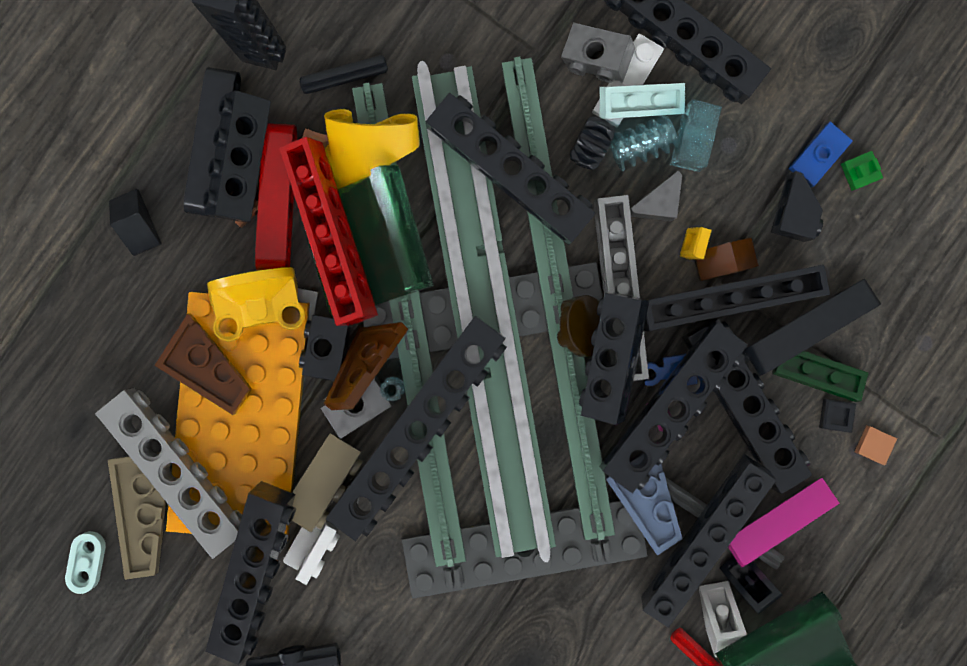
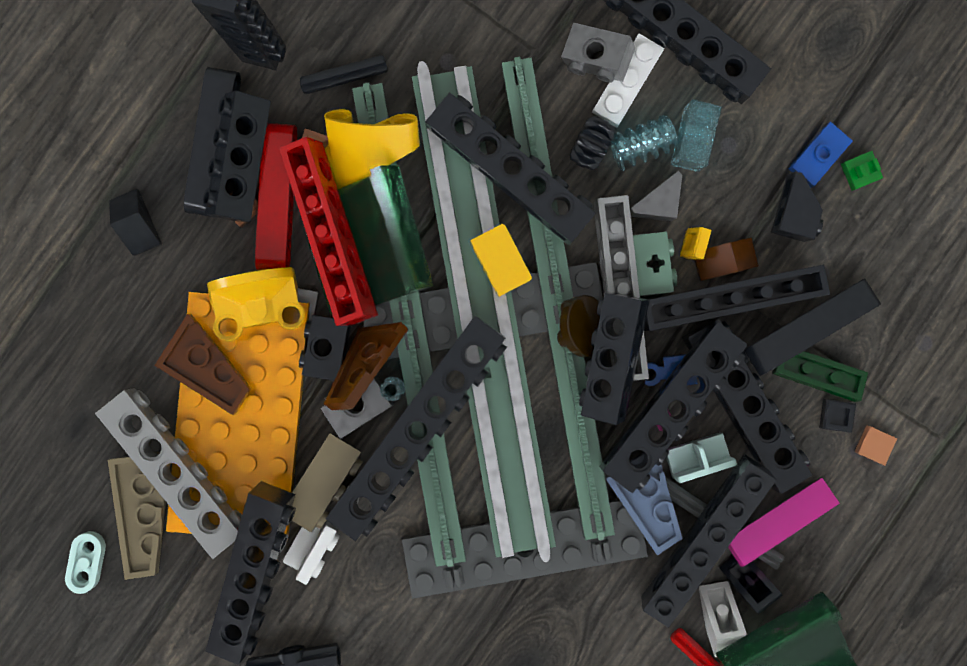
light aqua plate [600,83,685,119] -> none
none -> yellow panel [470,224,532,298]
none -> sand green brick [633,232,677,296]
none -> light aqua panel [666,432,737,483]

